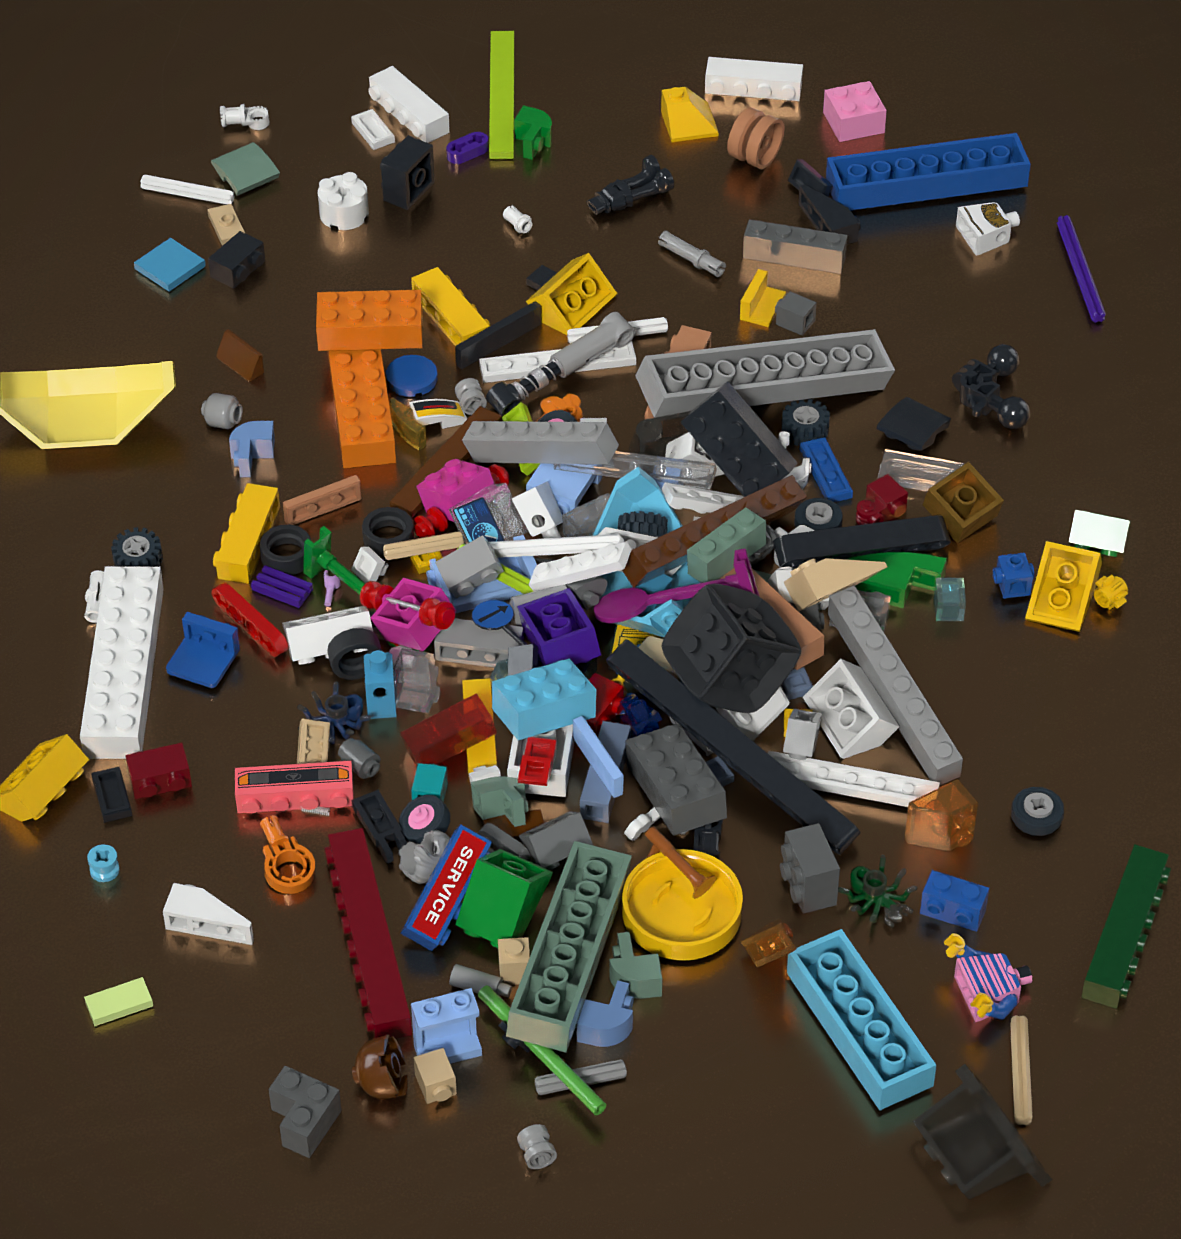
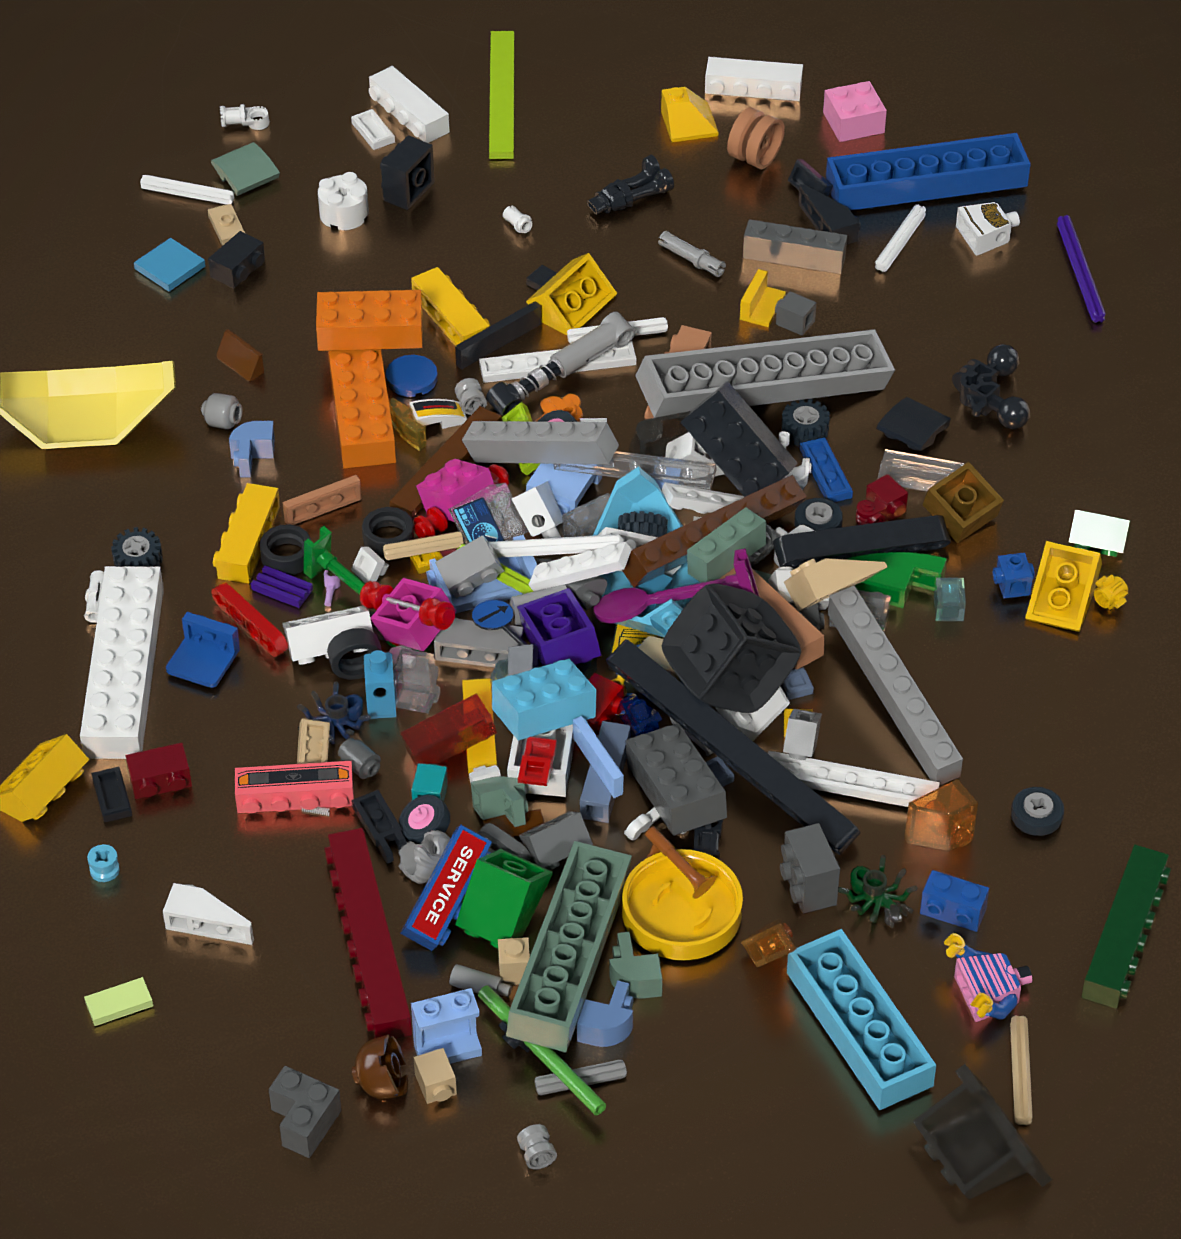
orange pin [260,815,315,894] -> none
dark purple beam [446,132,489,164] -> none
green brick [514,105,552,160] -> none
white slope [803,659,899,759] -> none
none -> white axle [875,204,926,272]

